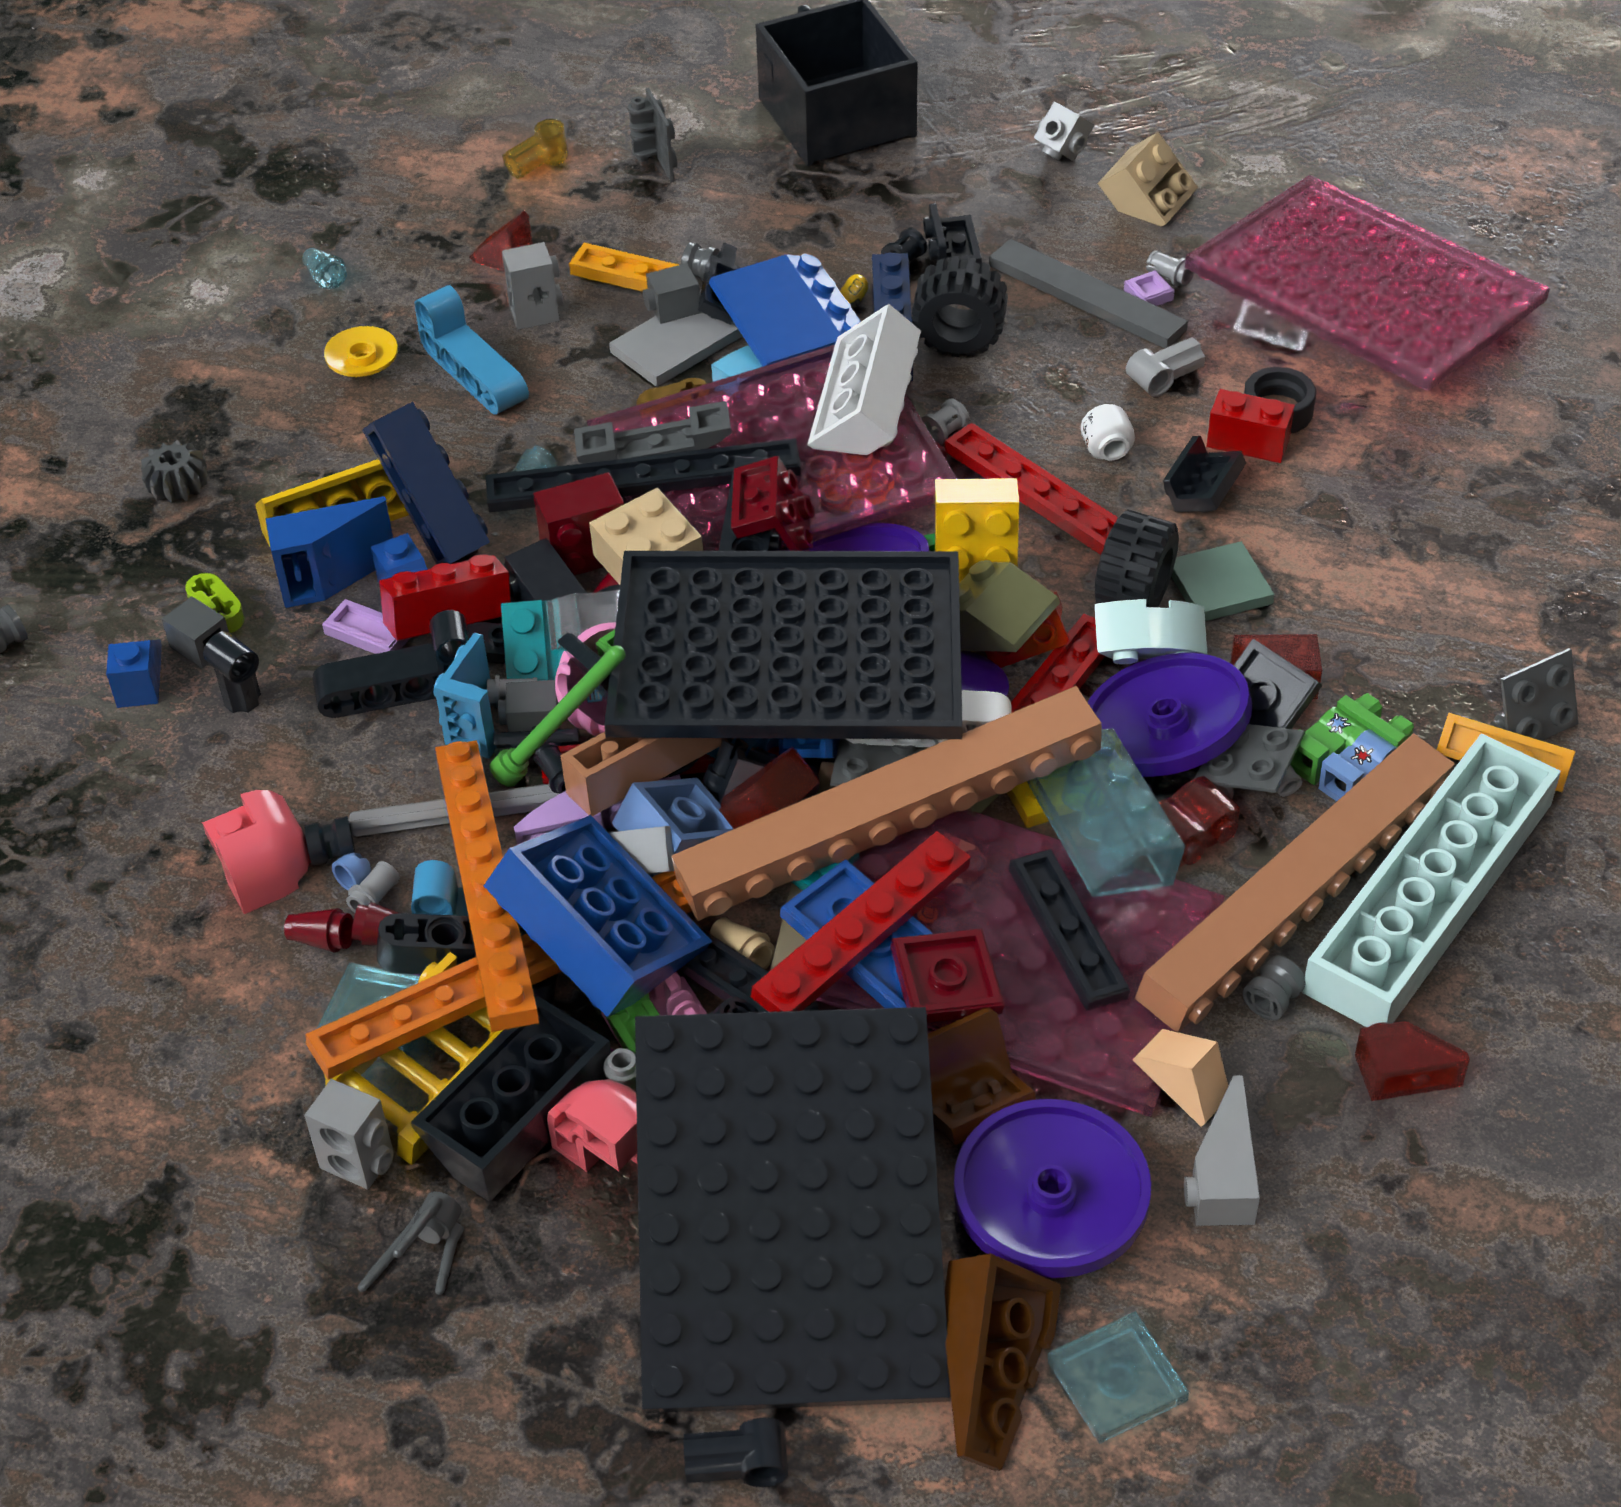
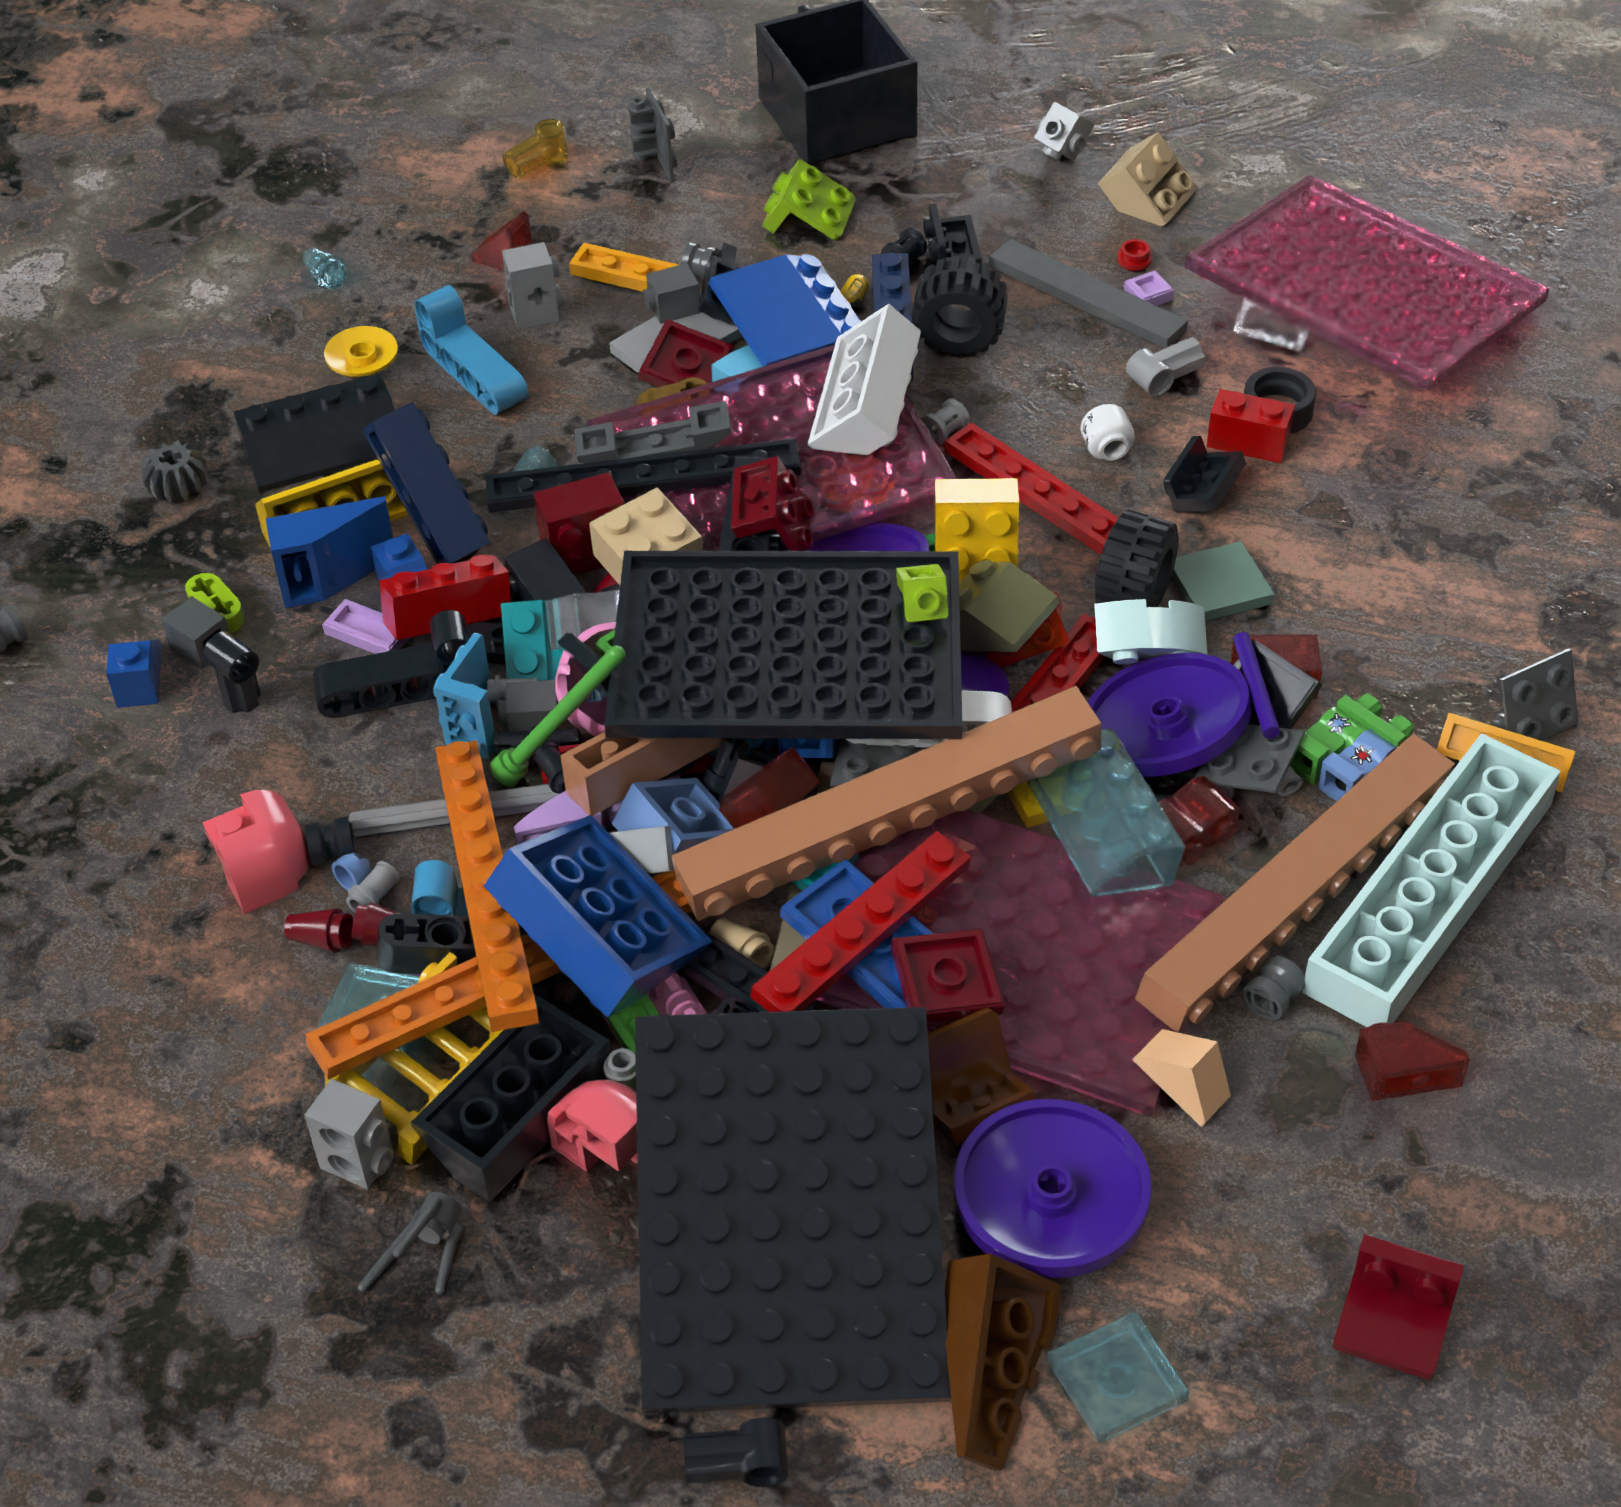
black tile [1008,849,1131,1011] -> none
light grey pin [1146,250,1194,286] -> none
light grey slope [1184,1075,1260,1226] -> none
none -> black slope [233,373,395,493]
none -> dark red tile [638,319,734,404]
none -> lime bracket [762,159,856,240]
none -> lime bracket [896,564,948,622]
none -> red plate [1117,239,1153,272]
none -> dark purple bar [1233,632,1280,738]
none -> dark red bracket [1332,1234,1464,1380]

